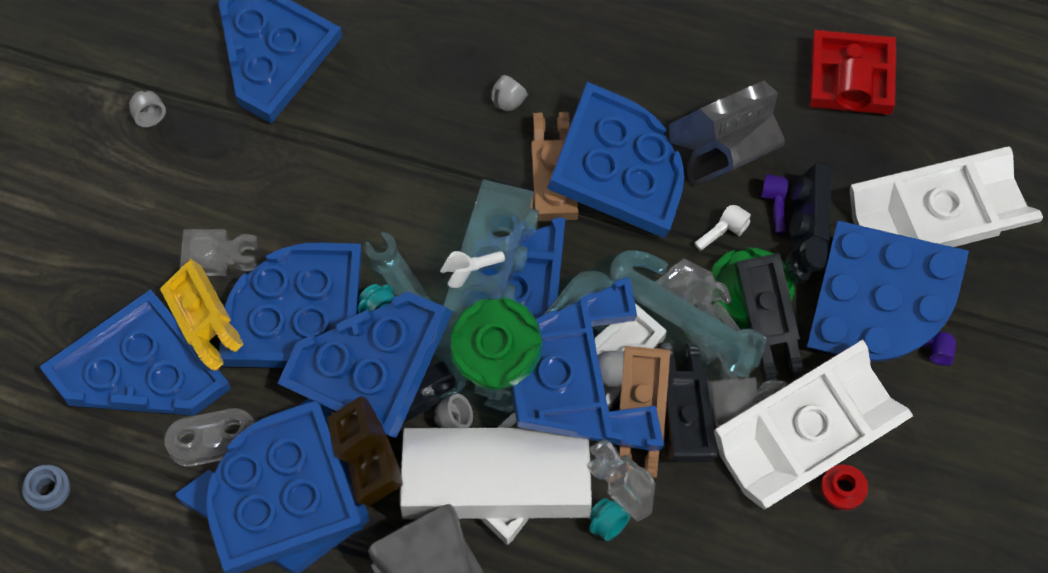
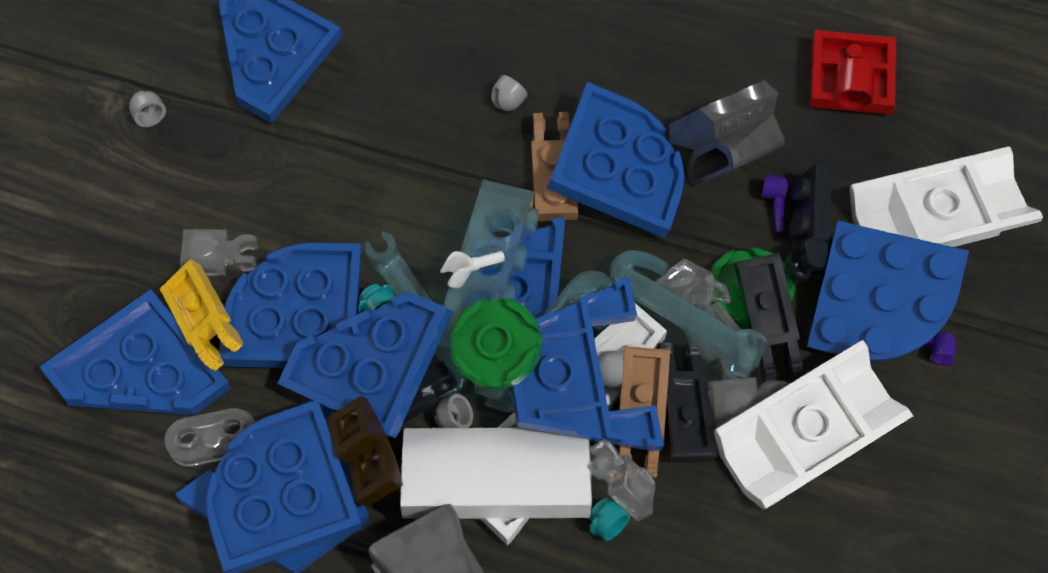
sand blue plate [22,465,70,511] -> none
white hand [694,205,751,251] -> none
red plate [821,464,868,510] -> none

